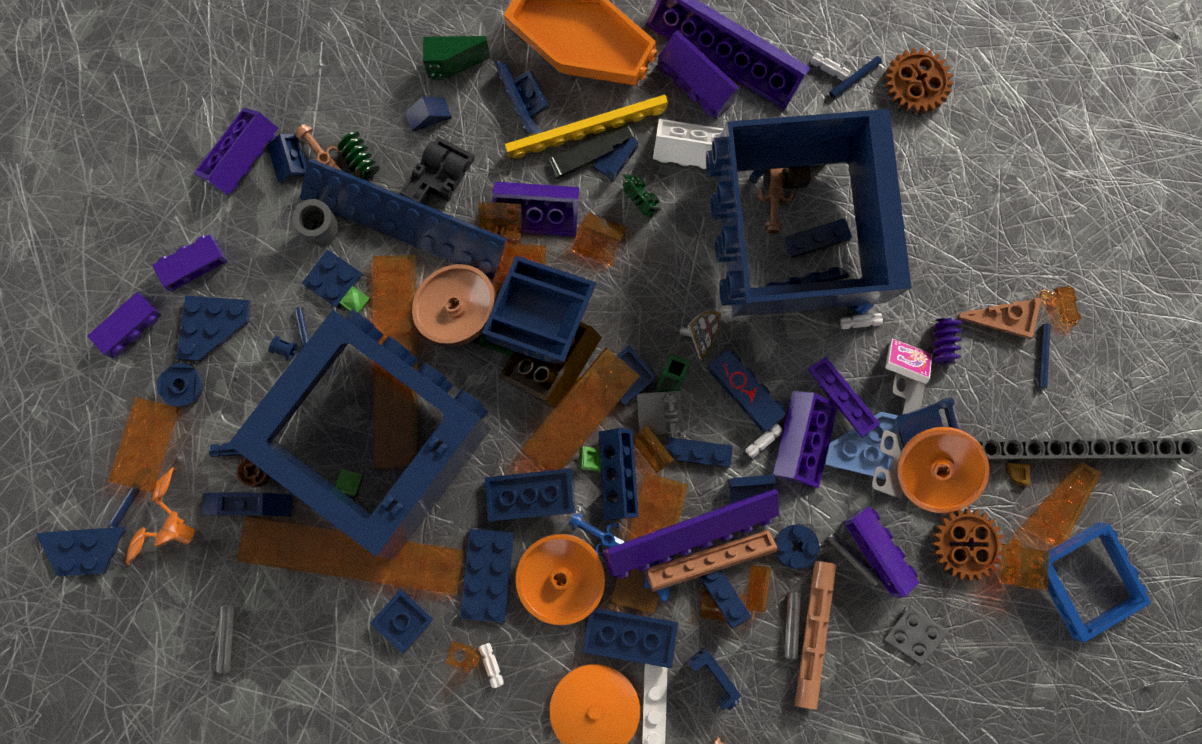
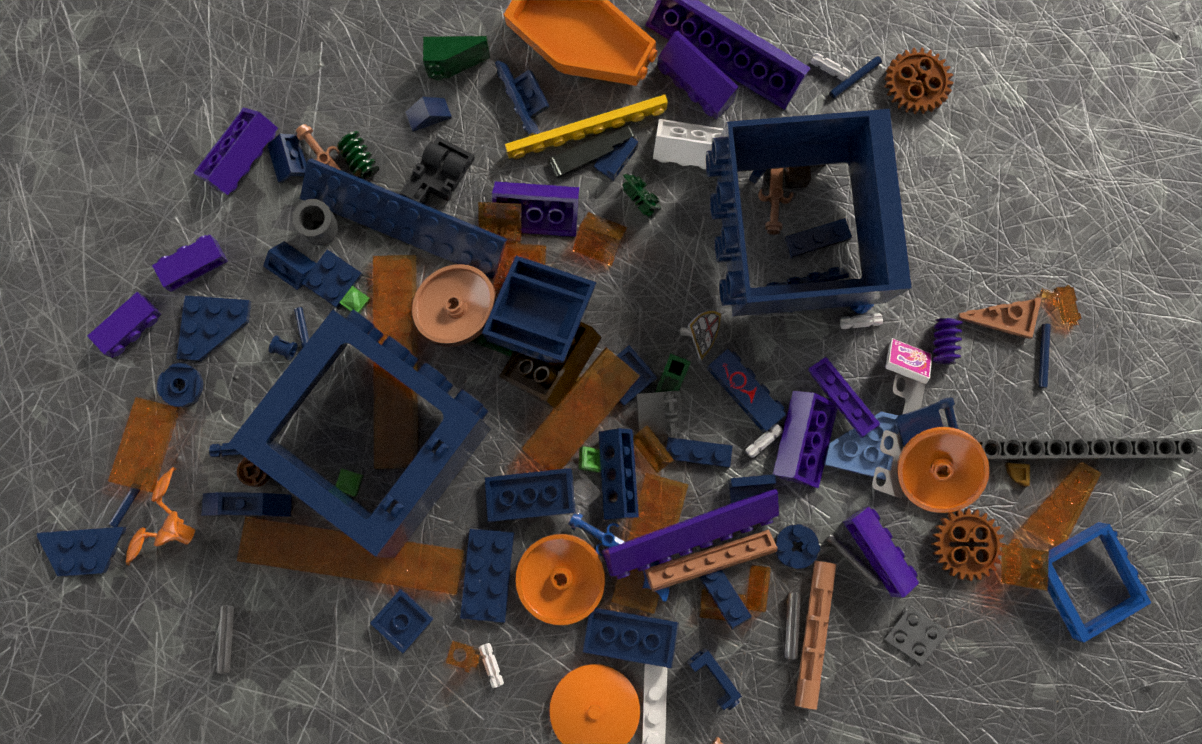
none -> dark blue panel [263,241,316,290]

